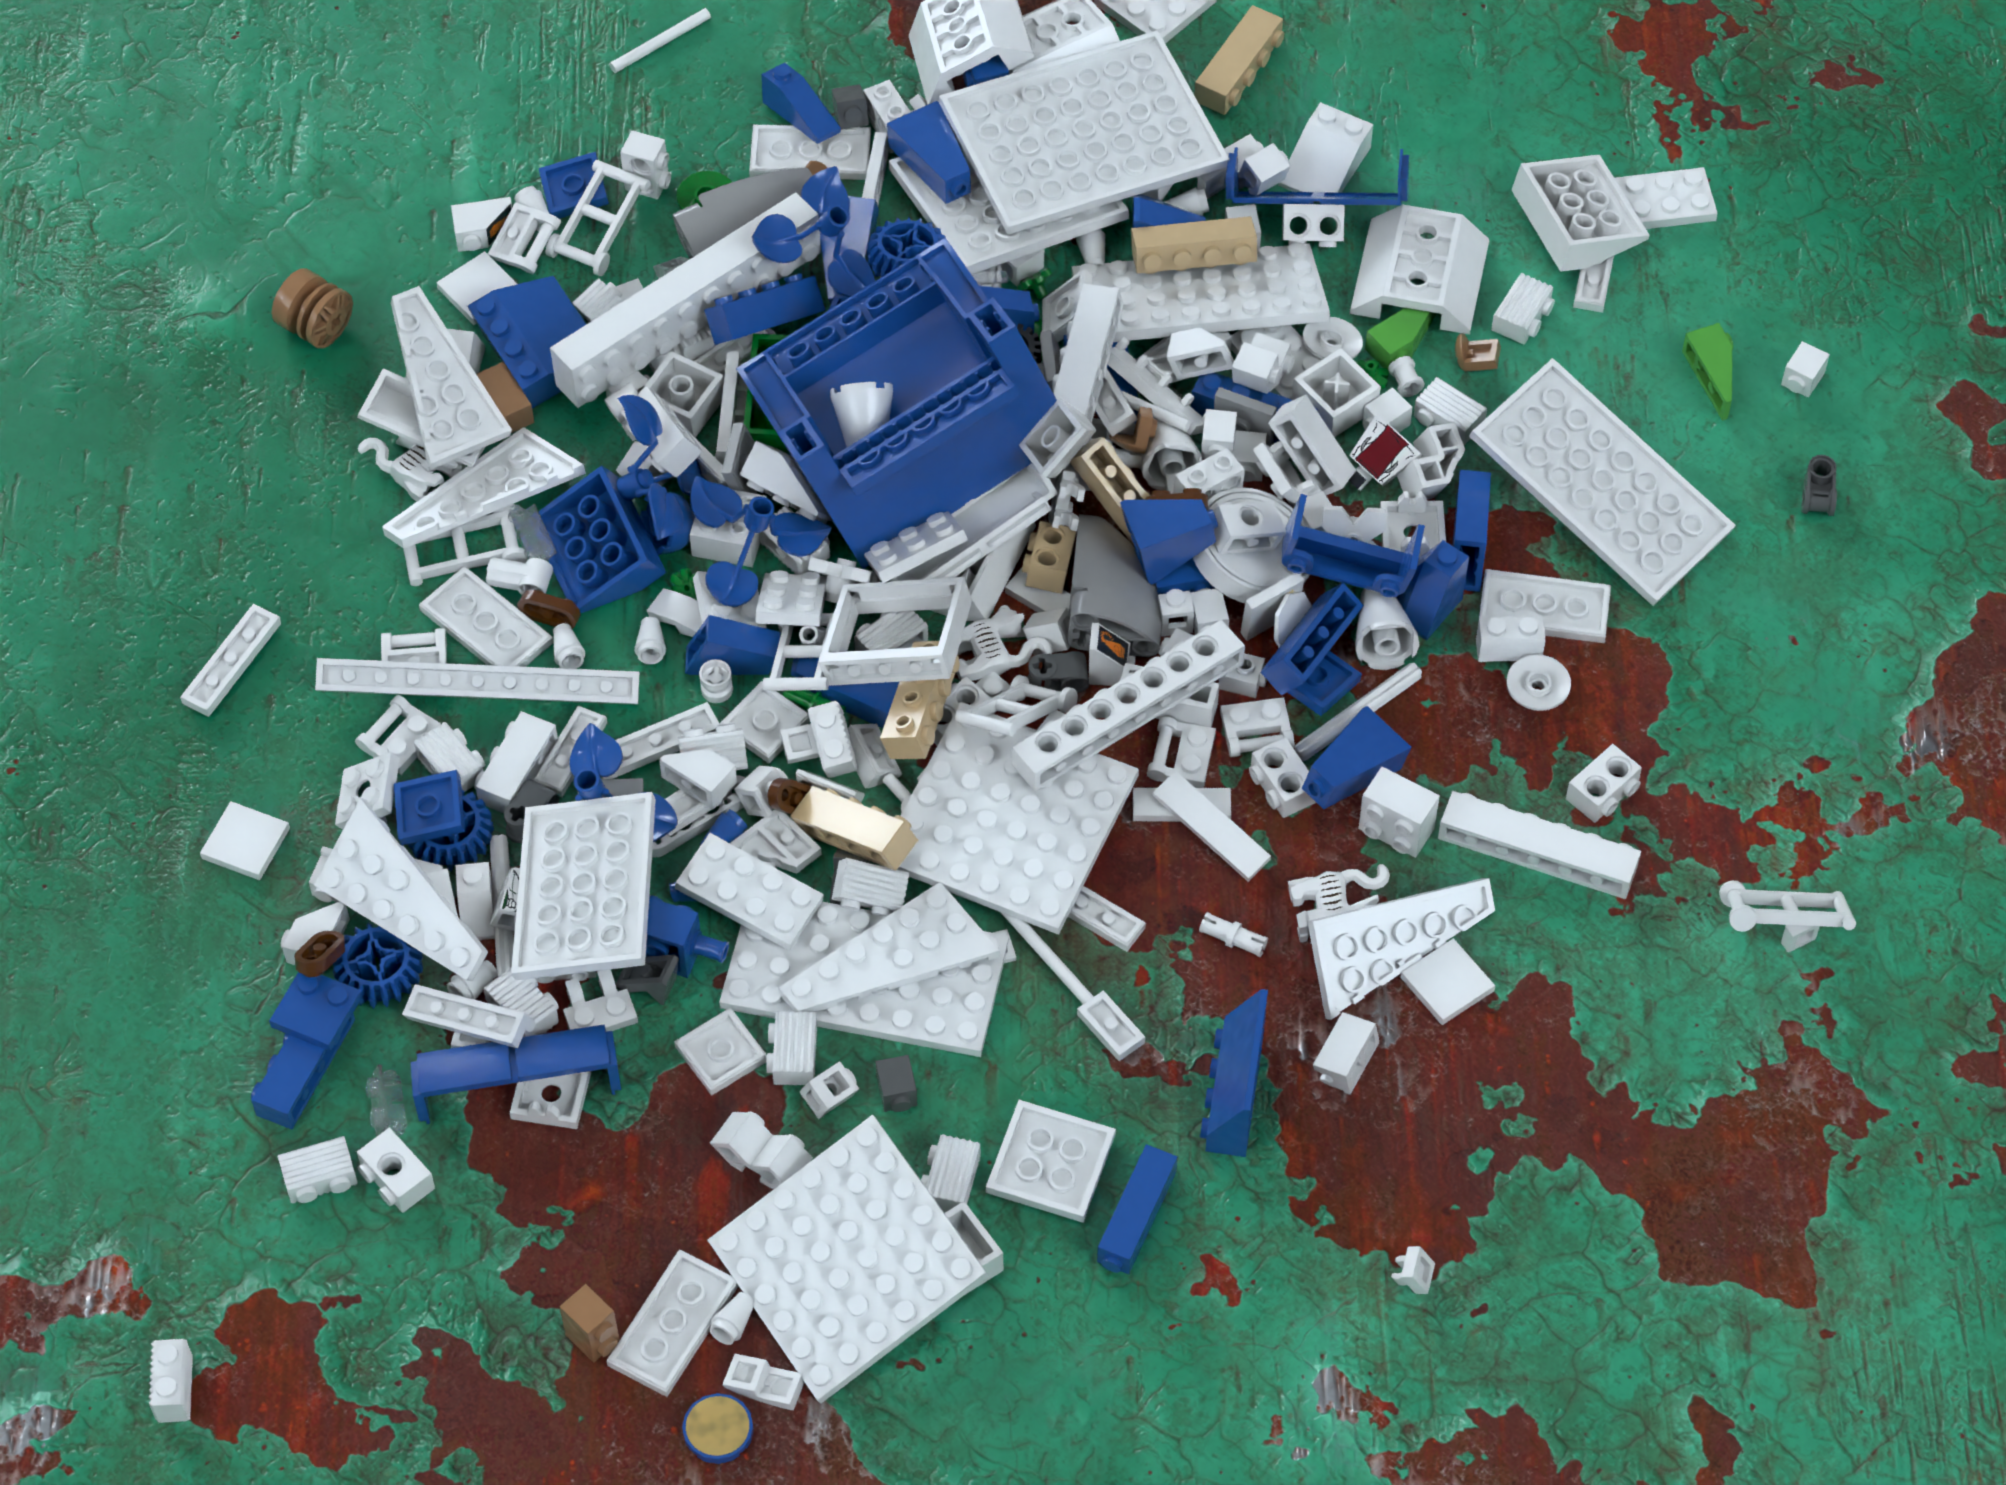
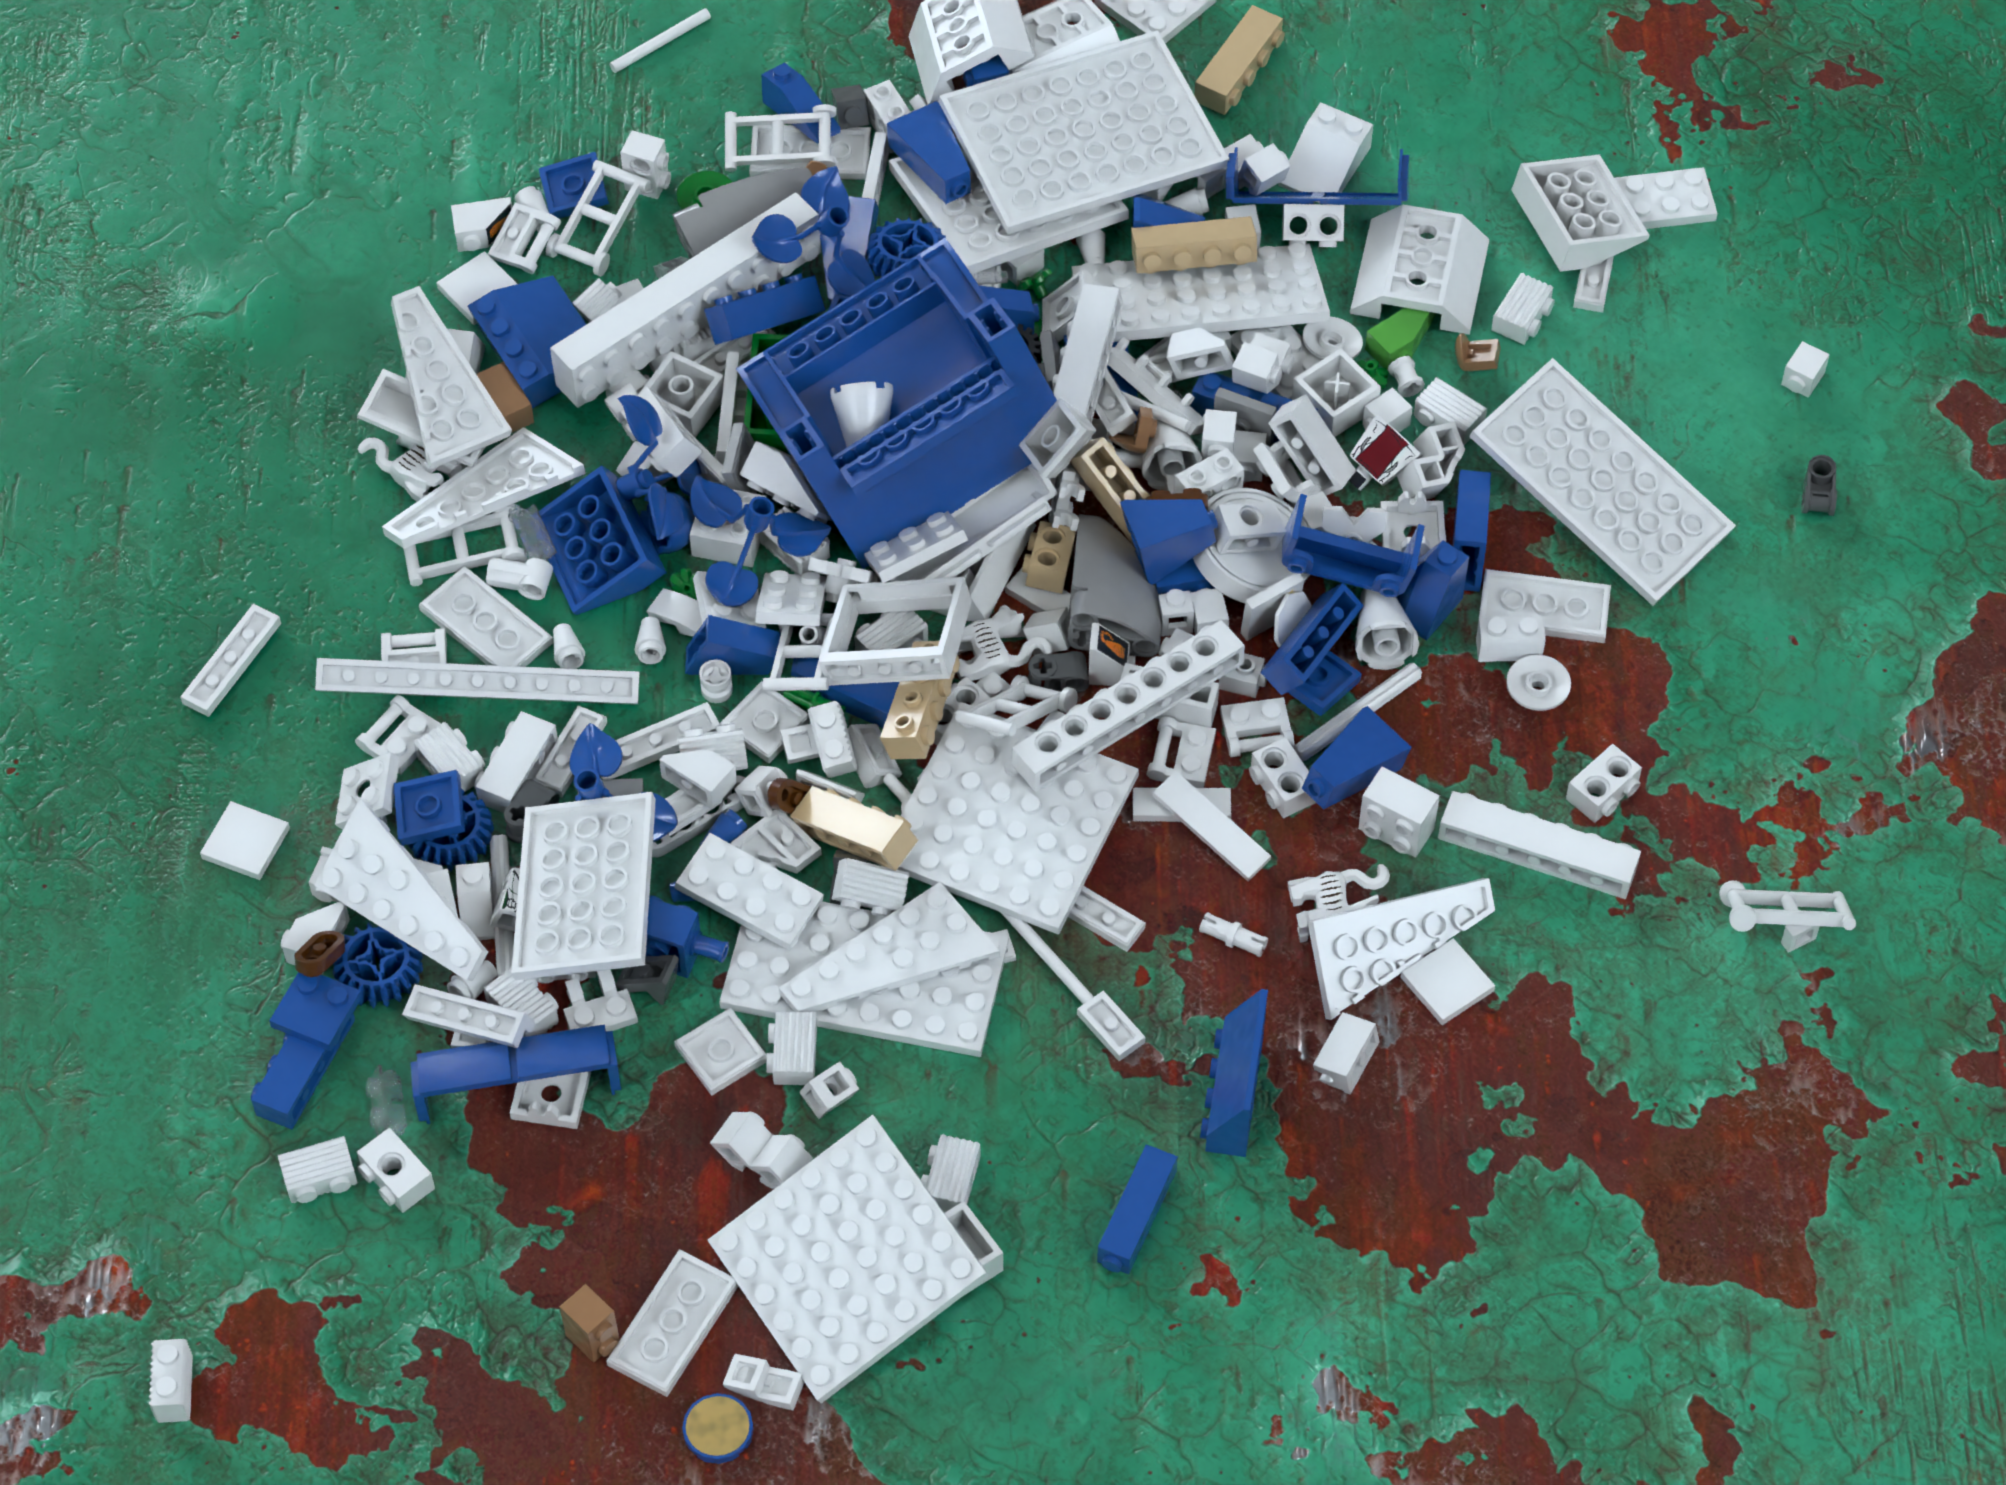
medium nougat wheel [271,268,353,348] -> none
reddish brown plate [517,590,581,629] -> none
white cone [709,1292,754,1345] -> none
dark grey brick [875,1055,917,1112] -> none
white plate [986,1100,1116,1223] -> none
white tile [1391,1246,1435,1294] -> none
bright green slope [1682,323,1733,421] -> none
none -> white piece [725,104,837,172]

